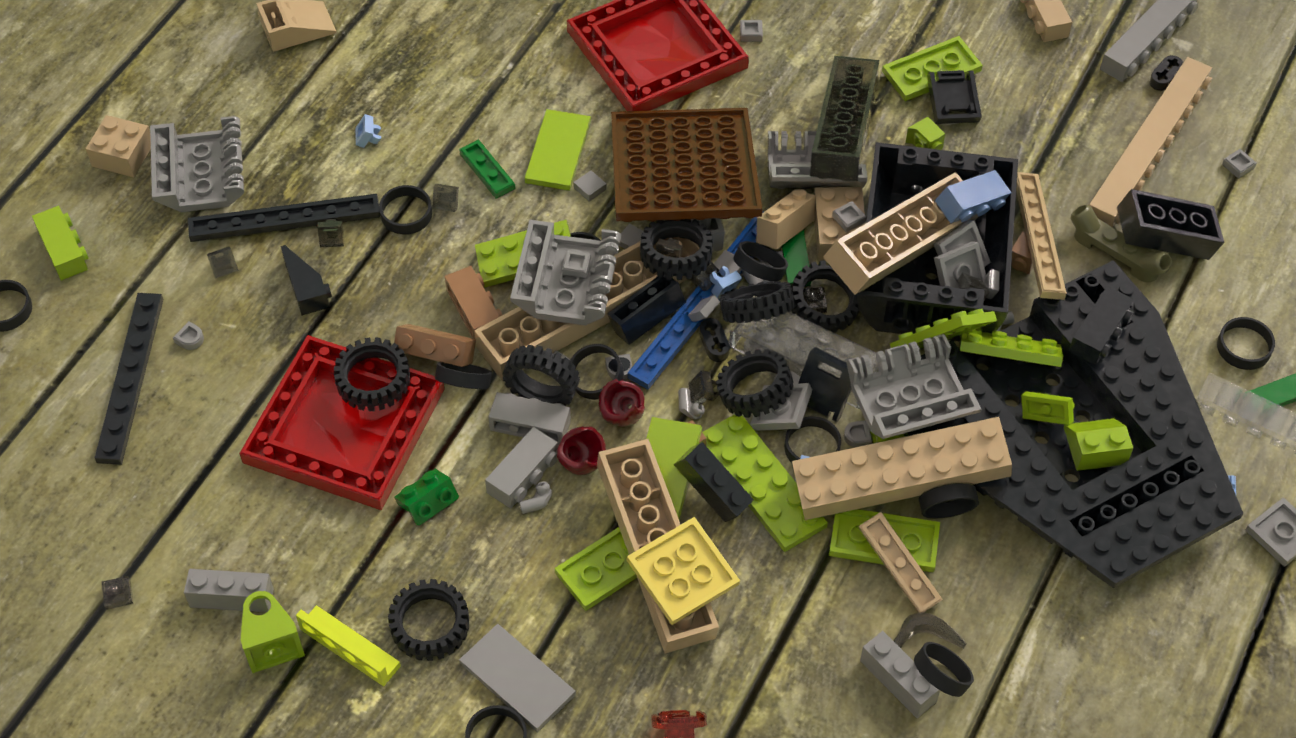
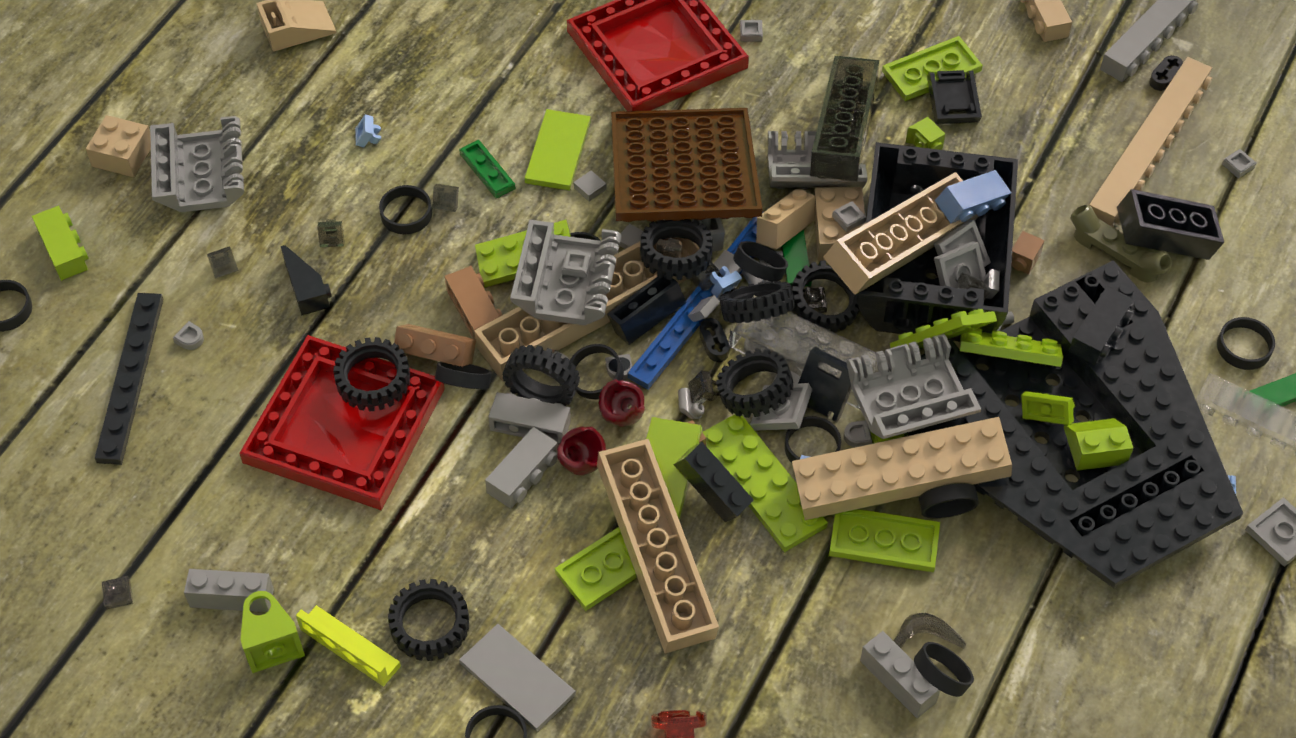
black plate [188,194,380,242] -> none
green bracket [394,468,459,526] -> none
light grey arm [519,482,552,514] -> none
light yellow plate [627,517,740,625] -> none
tan tile [859,512,943,615] -> none
tan tile [1016,172,1067,300] -> none

